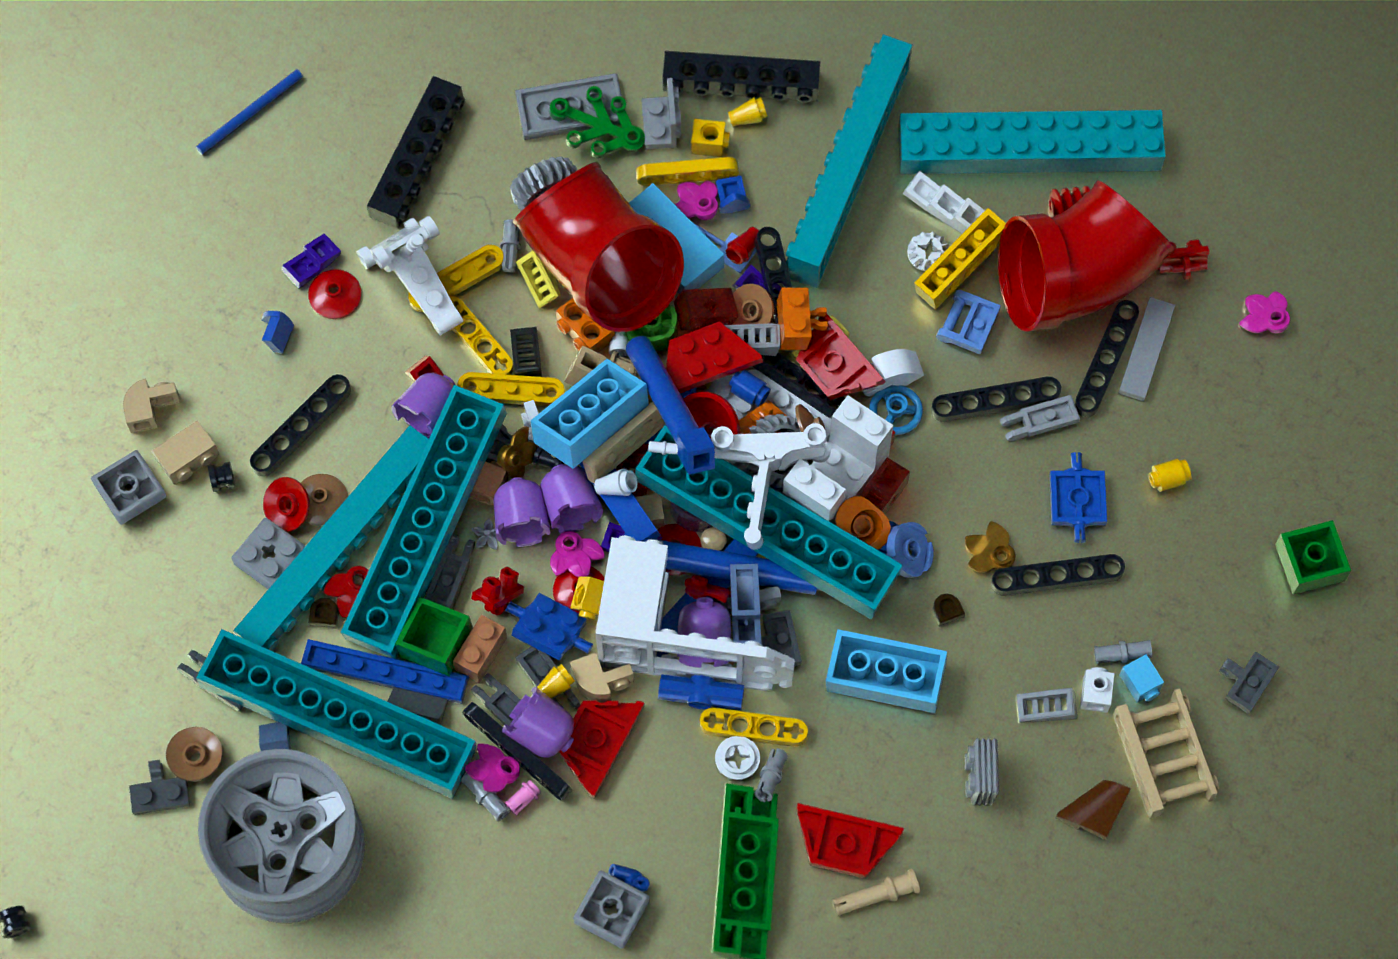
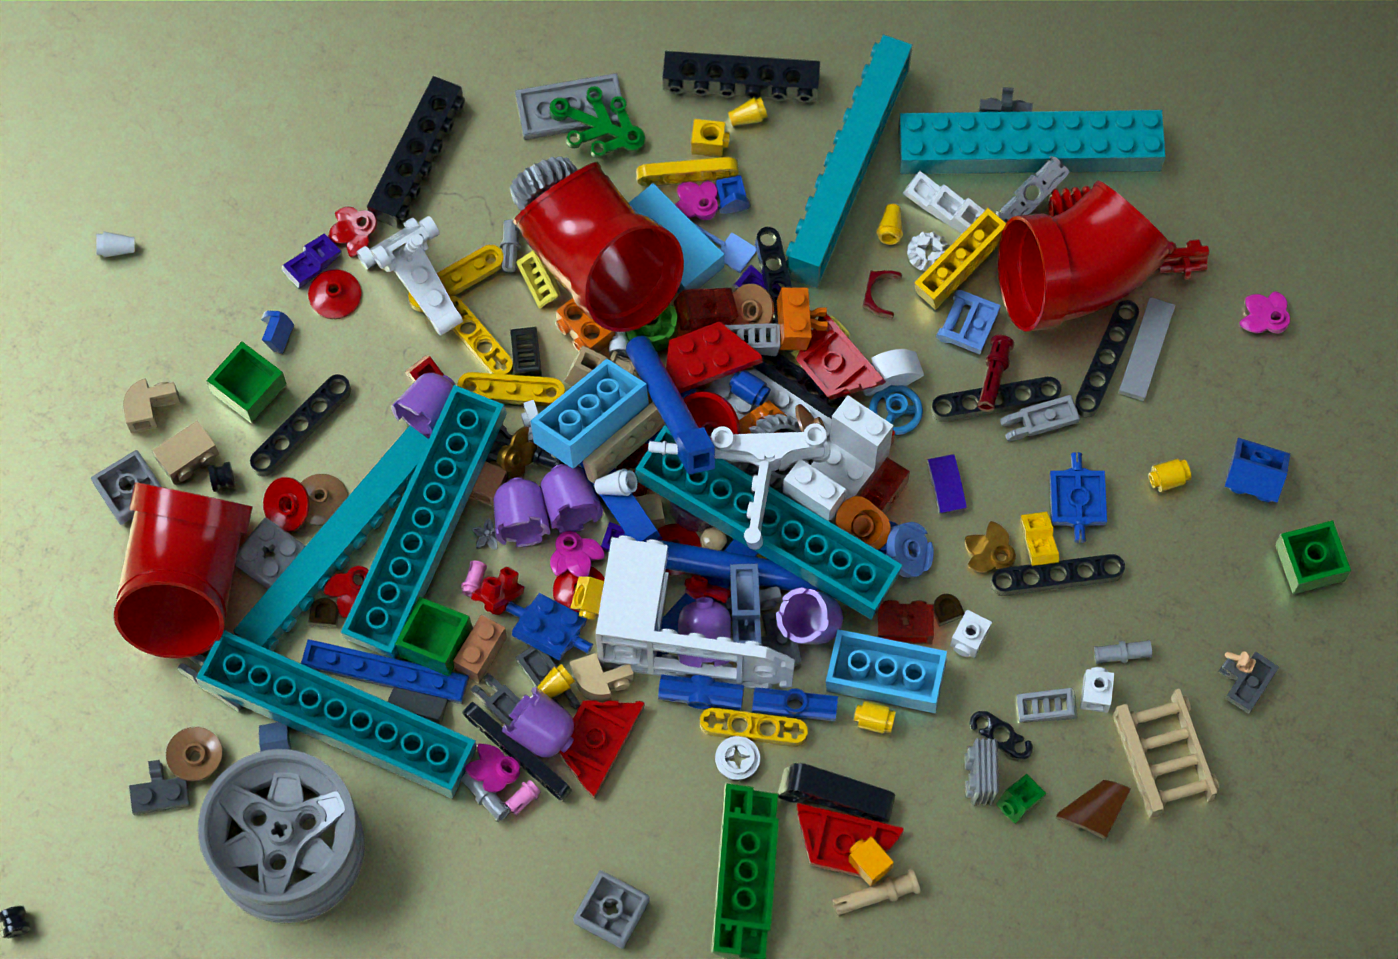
blue piece [196,69,303,155] -> none
dark grey hinge [425,534,475,609] -> none
blue arm [608,864,650,892] -> none
light grey bracket [642,78,681,150] -> none
red cone [726,227,762,265] -> none
light grey pin [755,748,788,802] -> none
medium azure brick [1119,654,1164,703] -> none
none -> white cone [96,231,134,258]
none -> red cylinder [114,483,253,659]
none -> green piece [206,341,287,423]
none -> red plate [328,206,377,257]
none -> bright pink pin [461,560,487,597]
none -> blue piece [752,687,838,721]
none -> medium lavender cylinder [776,588,843,645]
none -> black beam [778,763,895,823]
none -> light orange brick [849,837,894,887]
none -> yellow brick [853,700,896,734]
none -> dark red cap [862,270,902,319]
none -> yellow cone [877,204,903,245]
none -> clear red brick [877,600,934,644]
none -> dark purple slope [927,454,967,513]
none -> white brick [950,610,992,658]
none -> black piece [969,711,1033,760]
none -> dark red pin [977,335,1015,412]
none -> dark grey plate [978,87,1033,112]
none -> light grey piece [996,156,1069,223]
none -> green bracket [996,774,1047,823]
none -> yellow slope [1021,511,1059,566]
none -> blue slope [1224,438,1290,502]
none -> light nougat hand [1225,651,1256,673]

